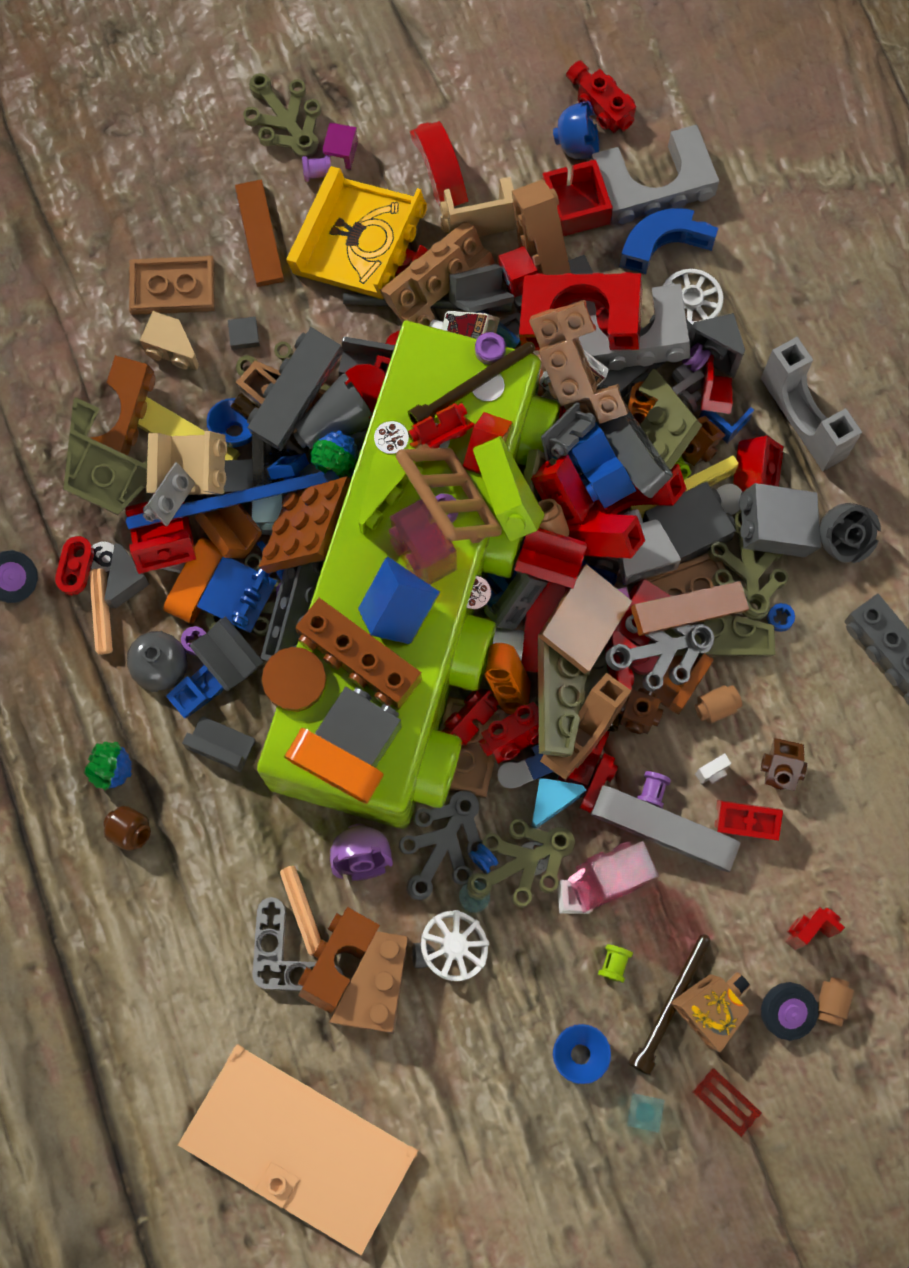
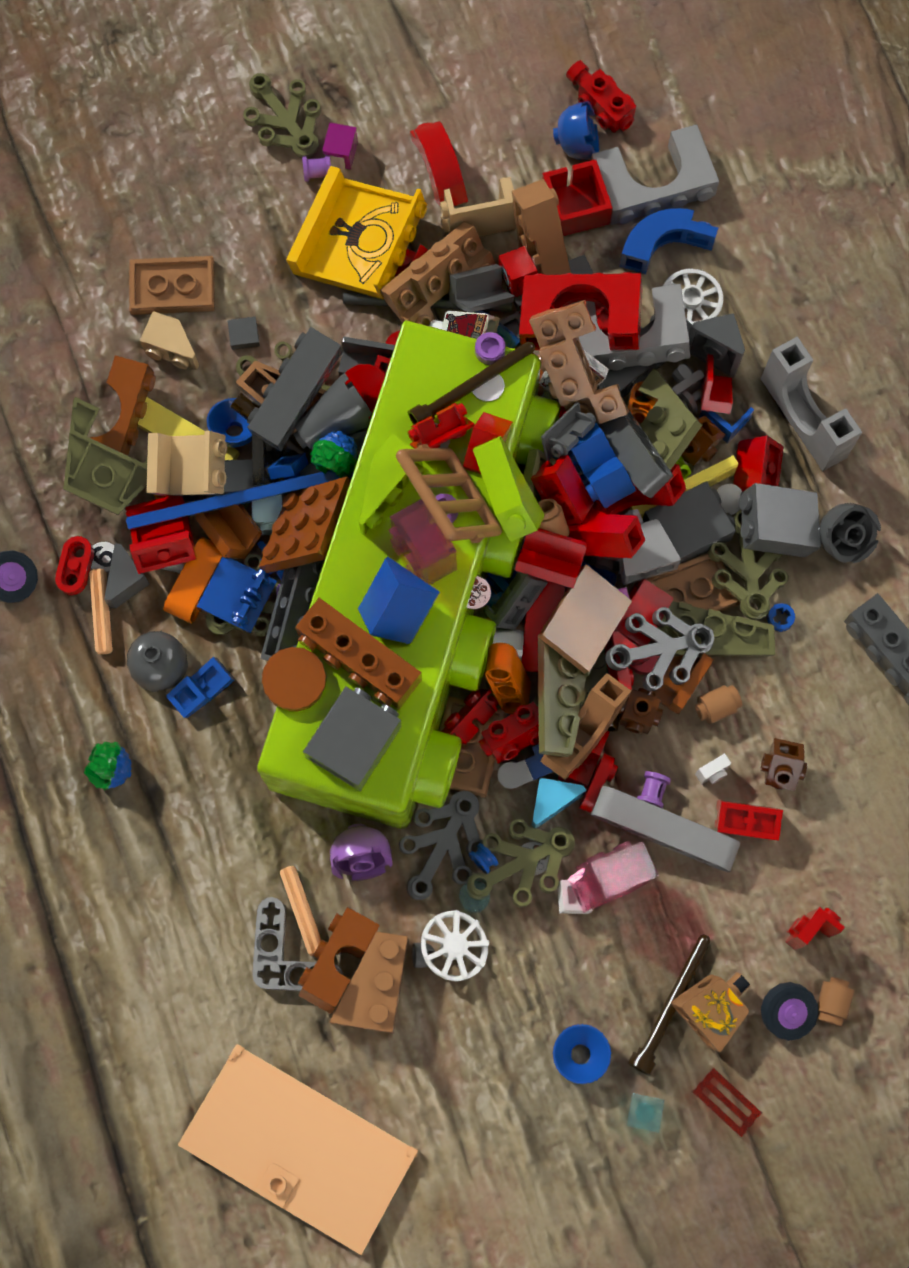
reddish brown head [104,806,151,851] -> none
light grey hinge [143,462,196,526] -> none
medium lavender bush [181,626,206,656] -> none
dark grey panel [182,716,255,772] -> none
dark grey panel [190,616,264,691] -> none
dark orange tile [235,179,284,287] -> none
orange beam [284,728,384,804] -> none
white sticker [374,421,409,454] -> none
lime bush [598,944,633,983] -> none
tile [631,581,749,636] -> none
medium lavender bush [682,343,710,372] -> none

